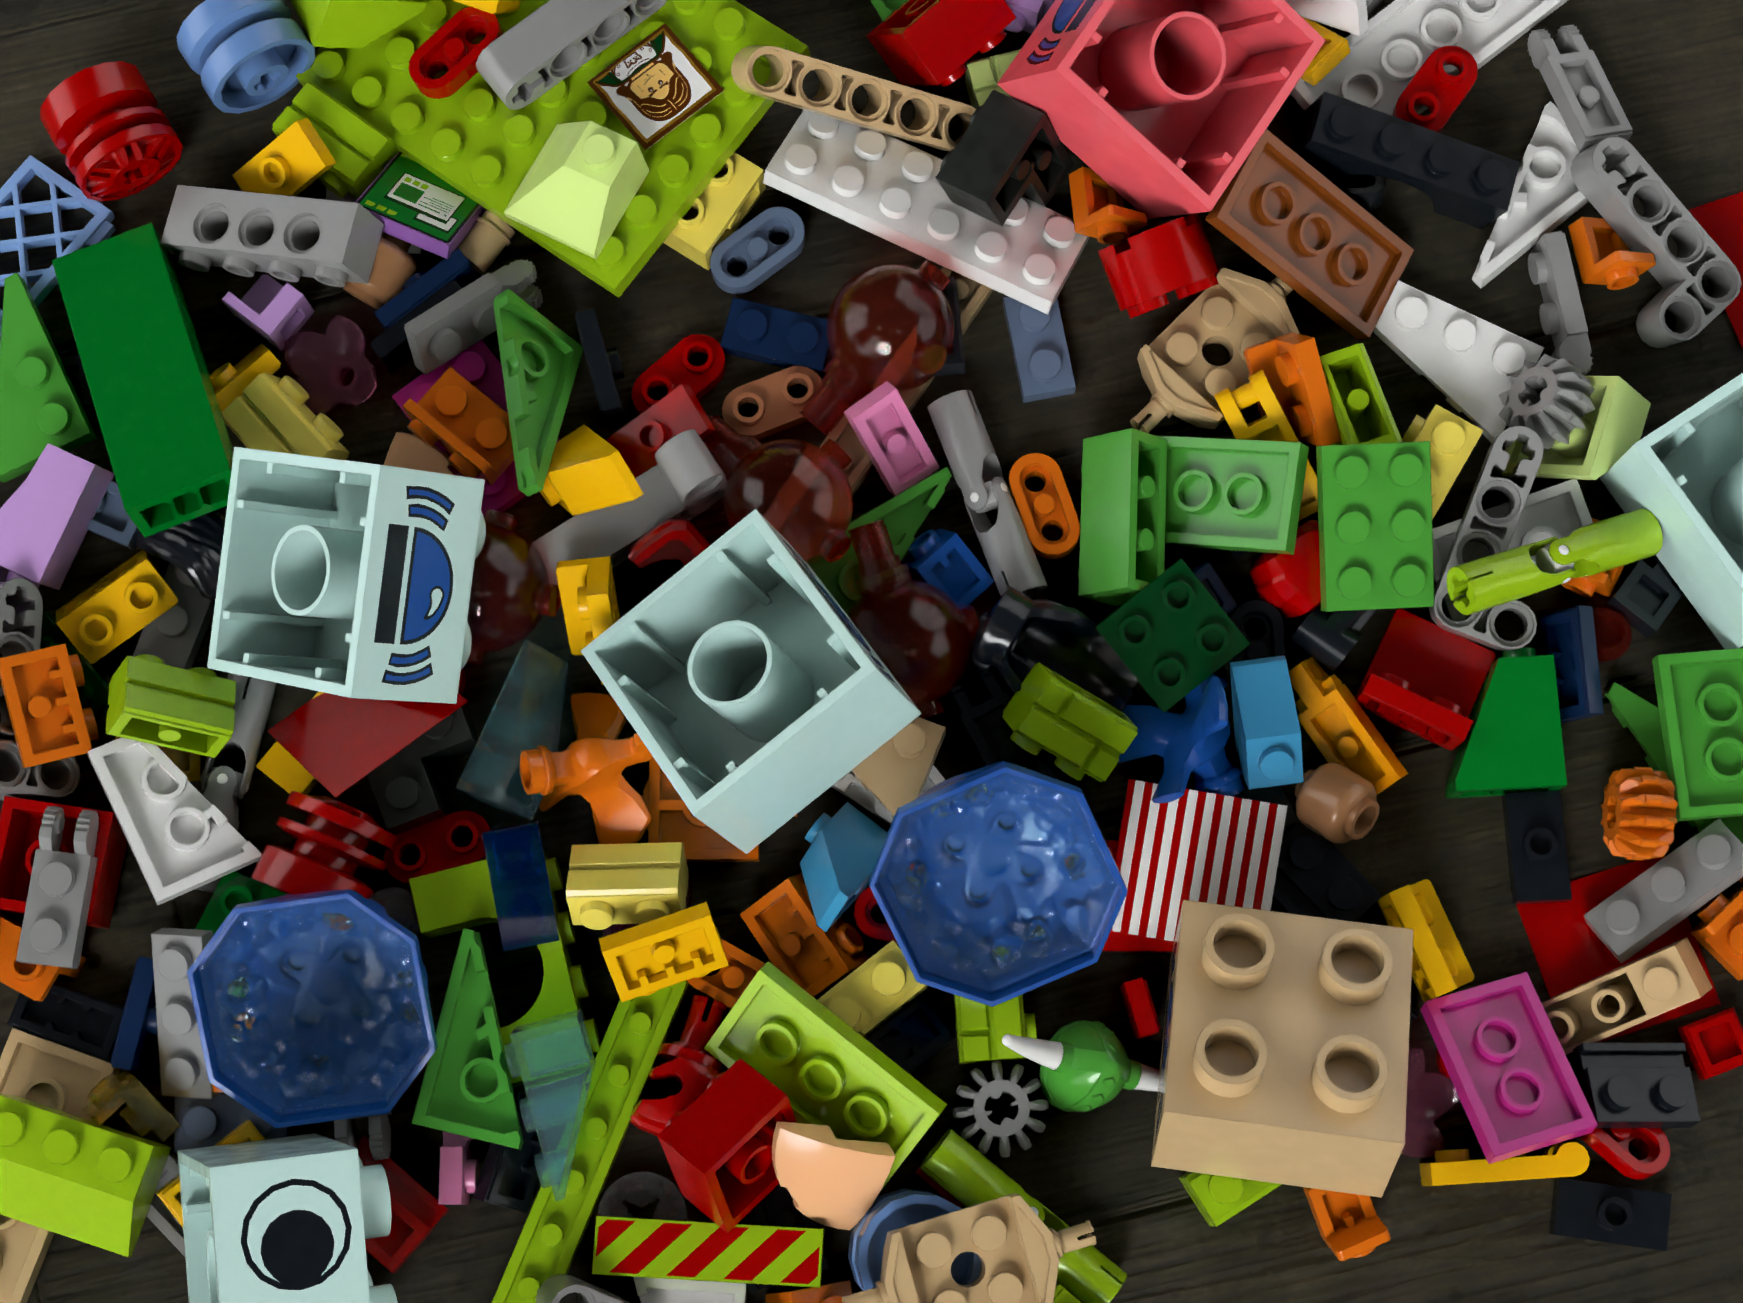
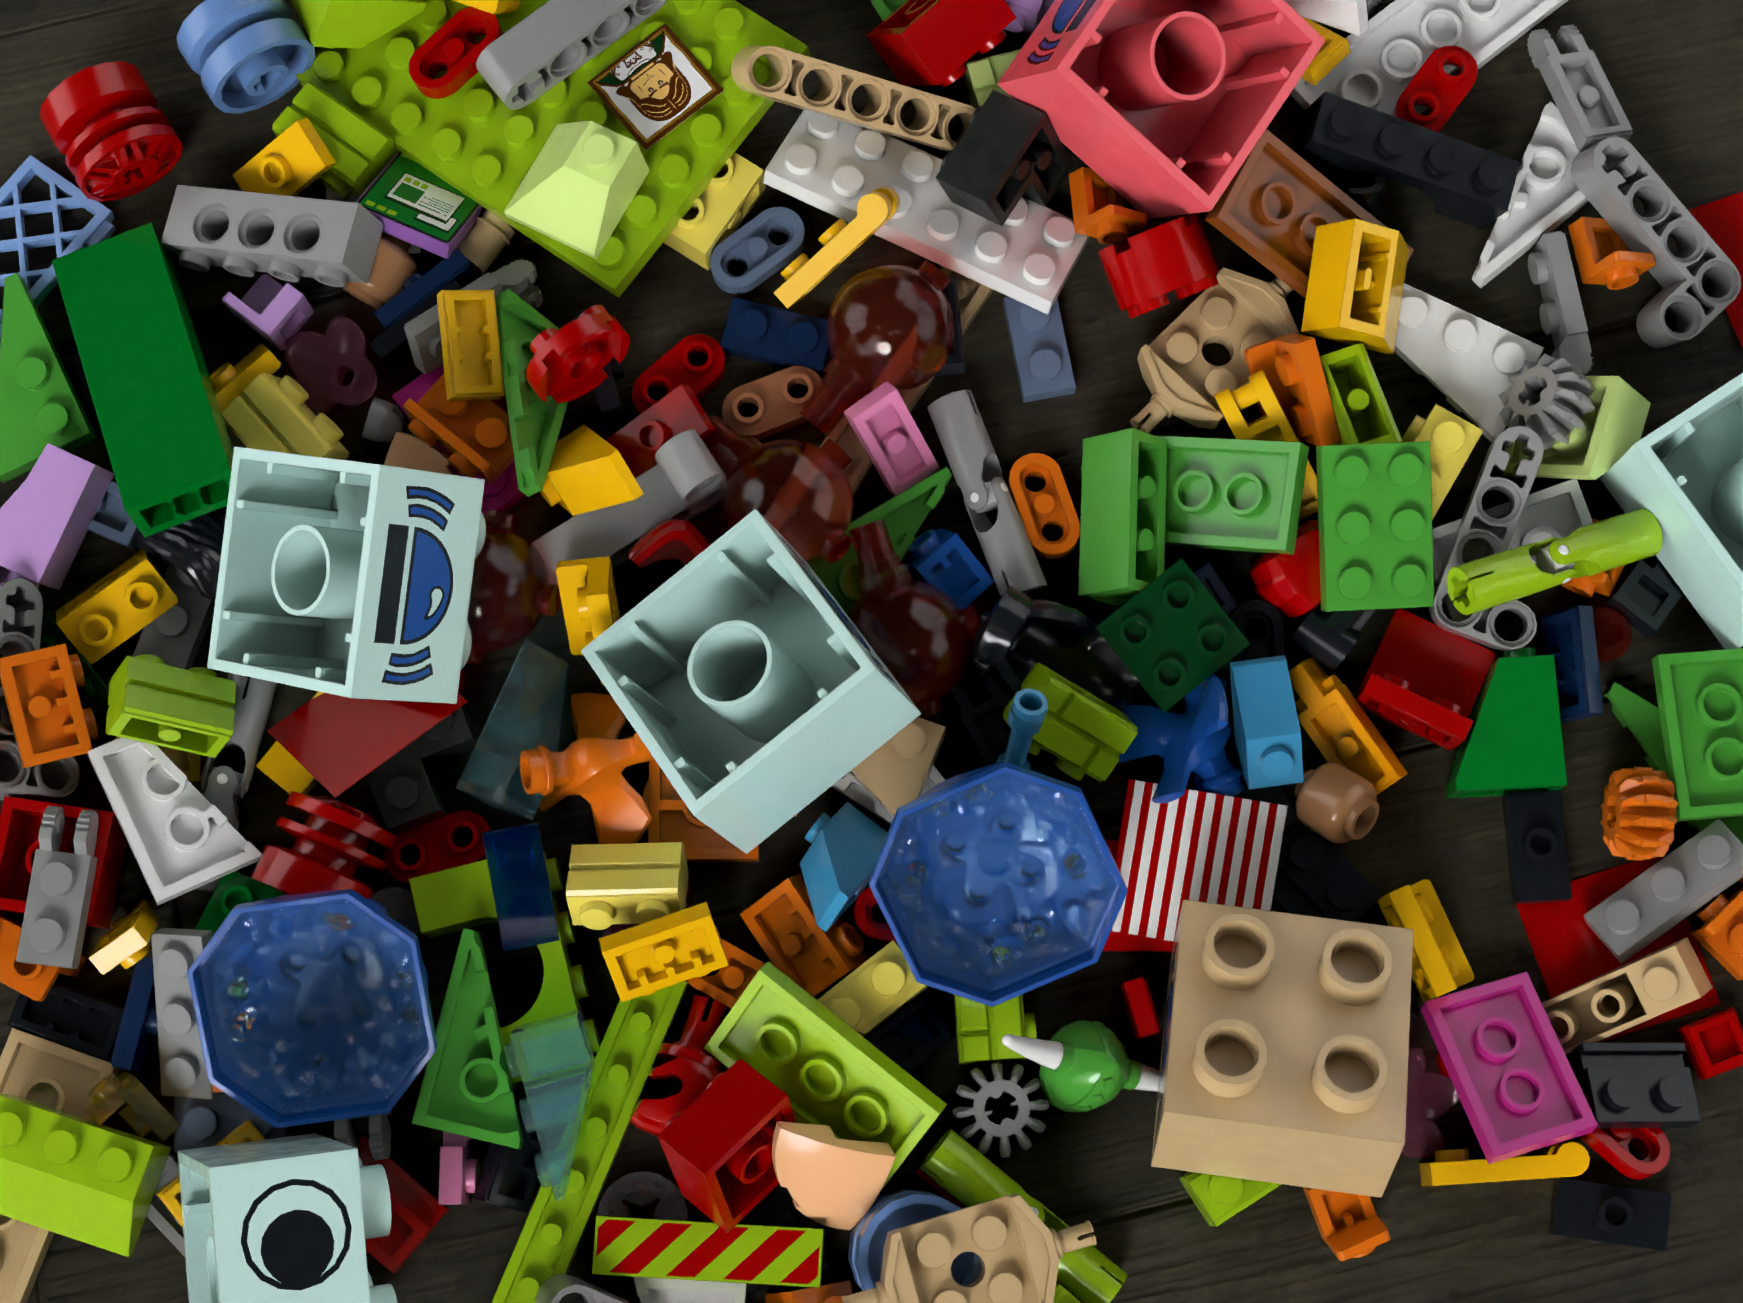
none -> yellow plate [89,899,158,975]
none -> light grey hinge [362,397,404,443]
none -> yellow plate [436,290,505,401]
none -> red plate [526,305,630,403]
none -> yellow plate [774,186,900,309]
none -> dark azure bar [996,688,1048,769]
none -> yellow slope [1301,218,1409,354]

